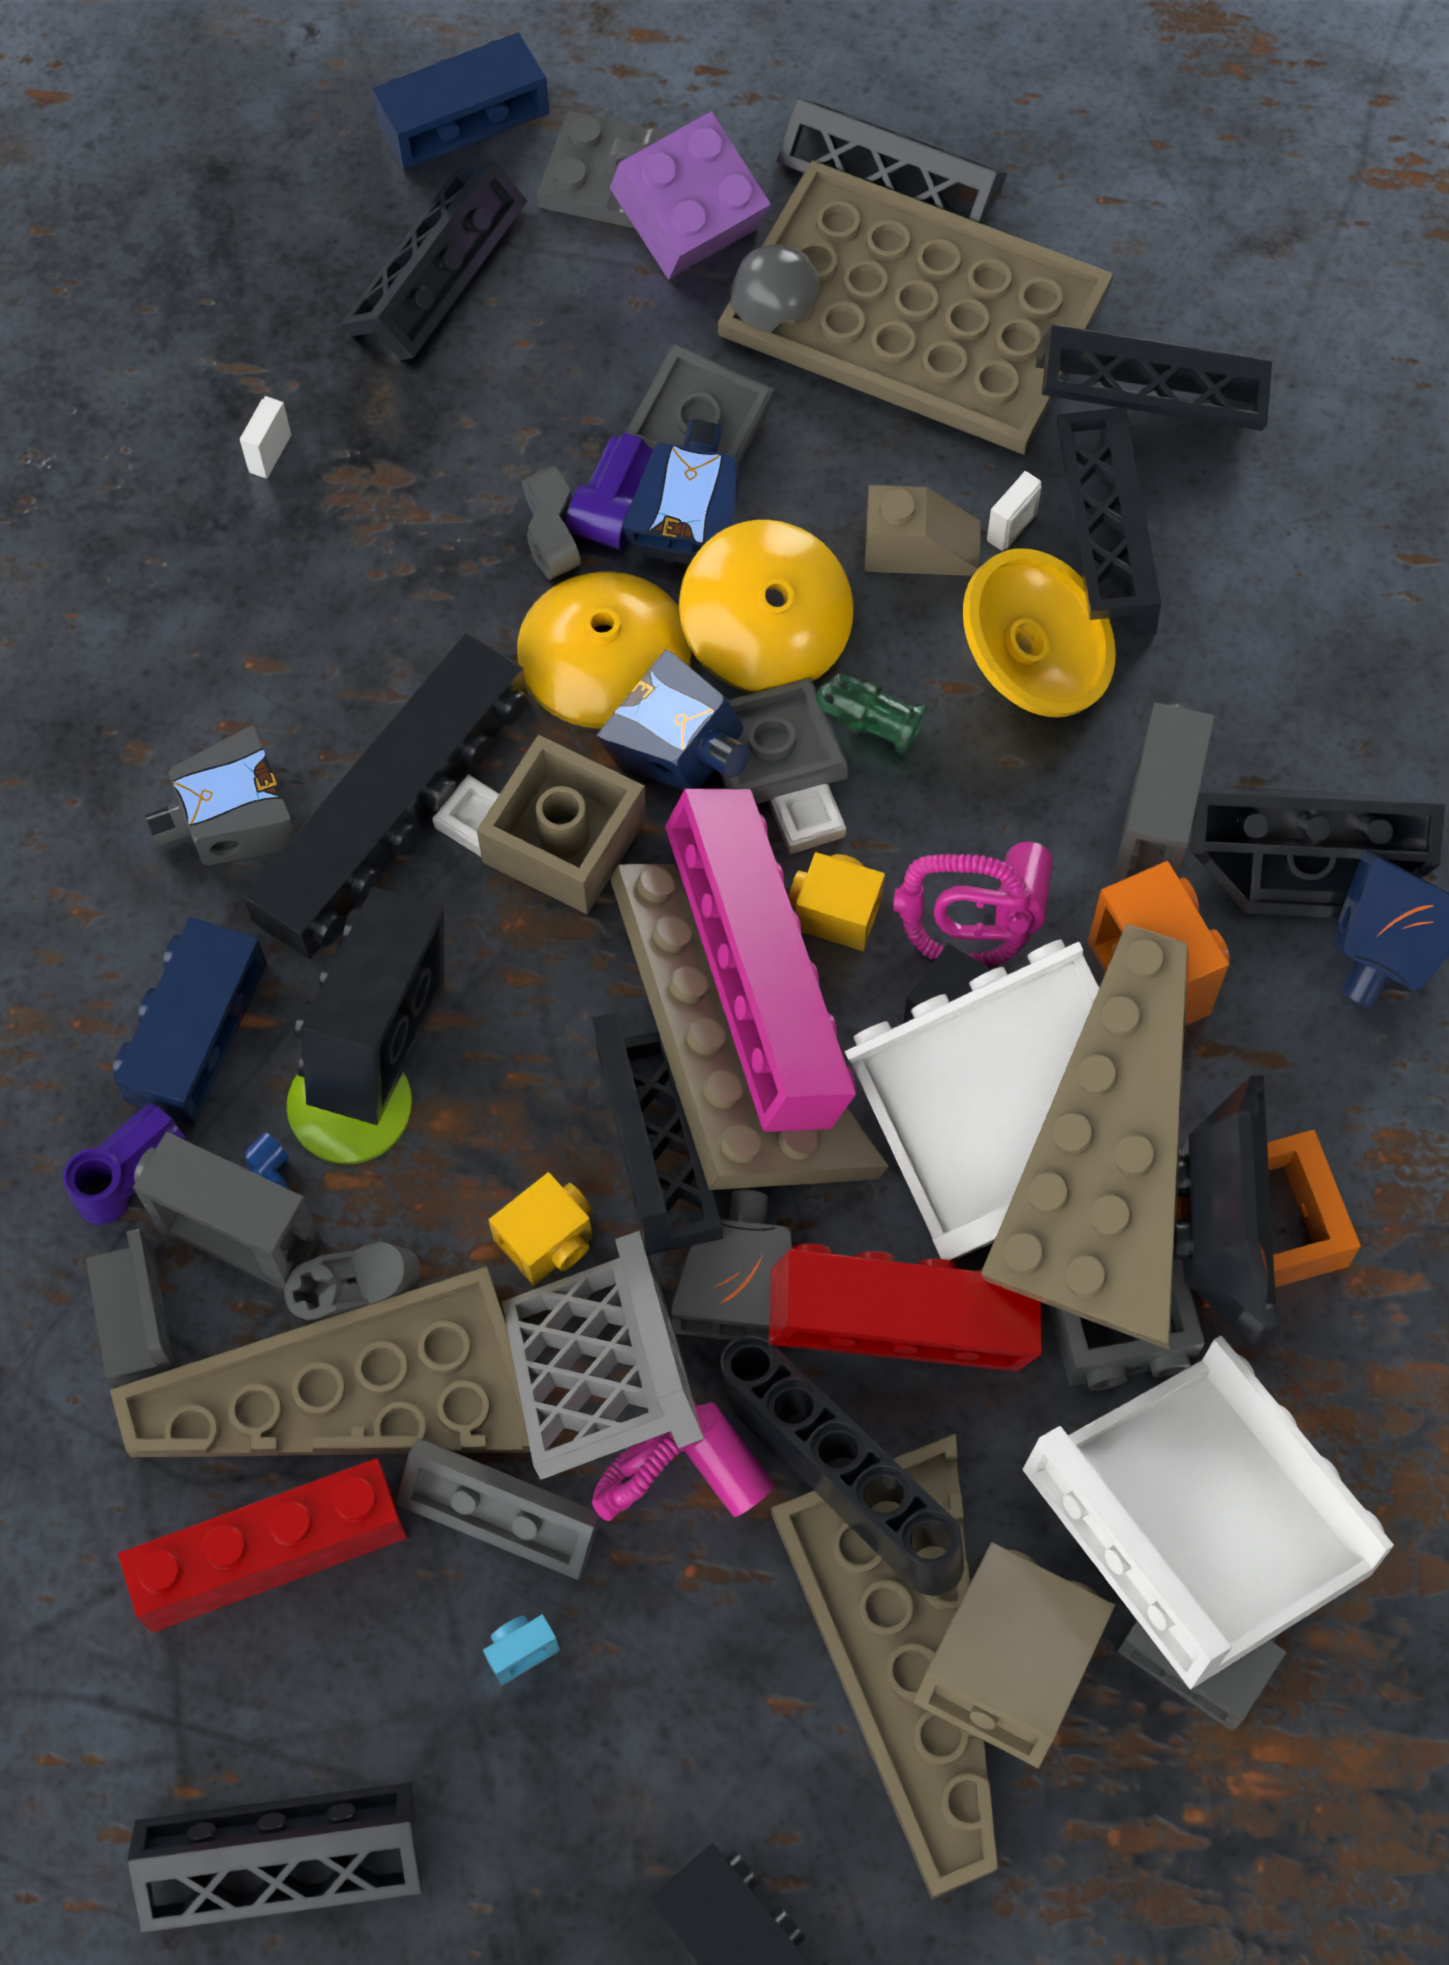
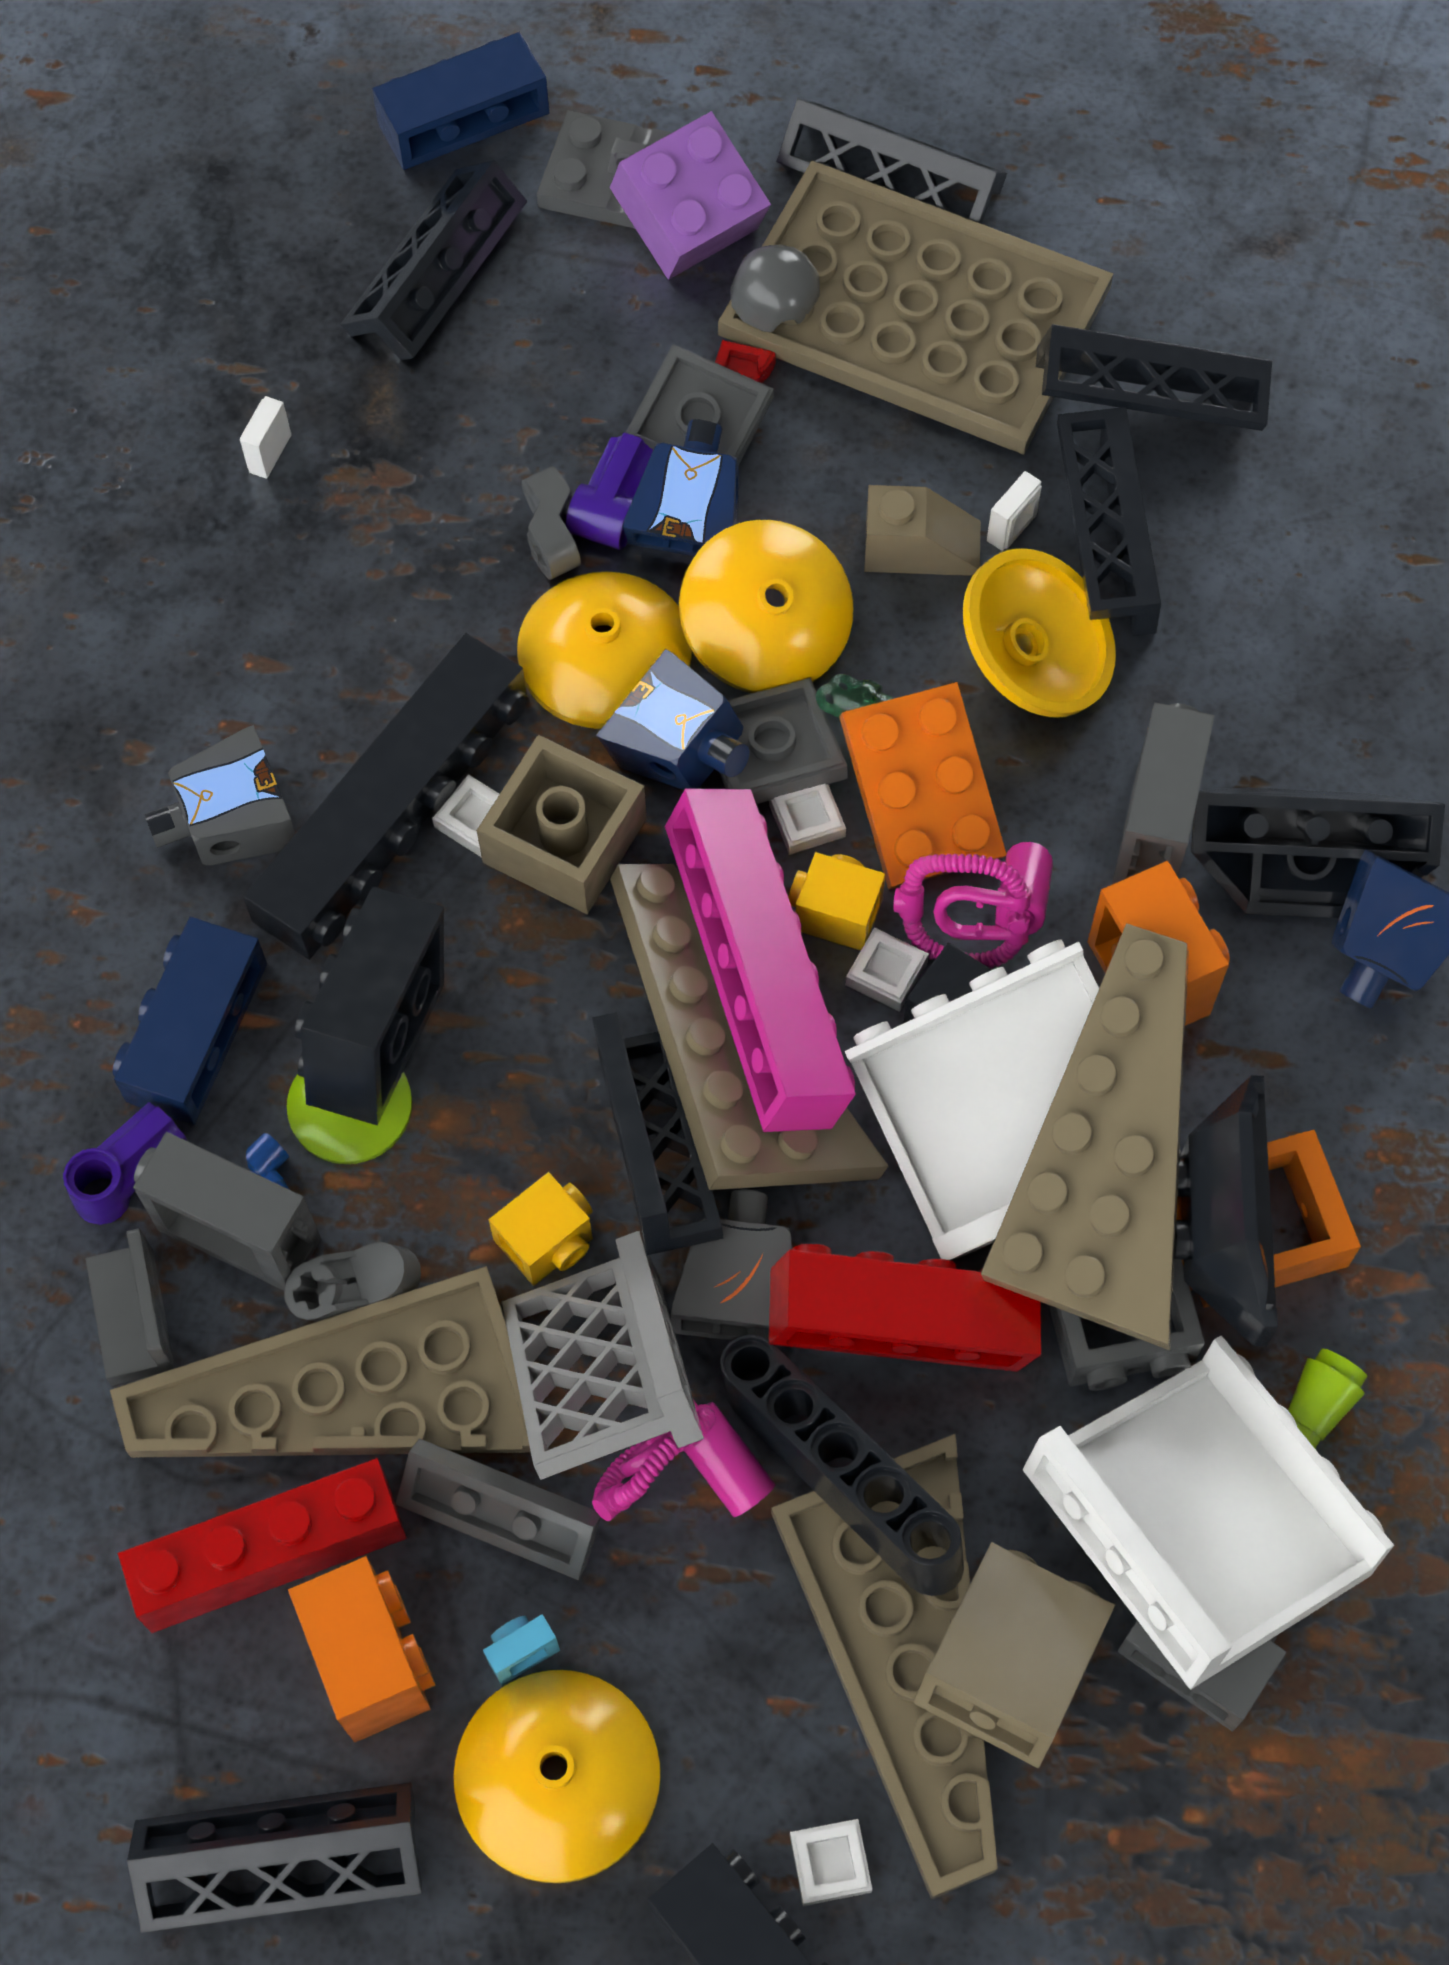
none -> orange brick [288,1556,436,1743]
none -> yellow dish [454,1670,661,1883]
none -> red tile [715,340,776,383]
none -> white tile [790,1819,872,1906]
none -> orange plate [839,682,1007,890]
none -> white tile [845,927,929,1012]
none -> lime cone [1288,1348,1367,1449]

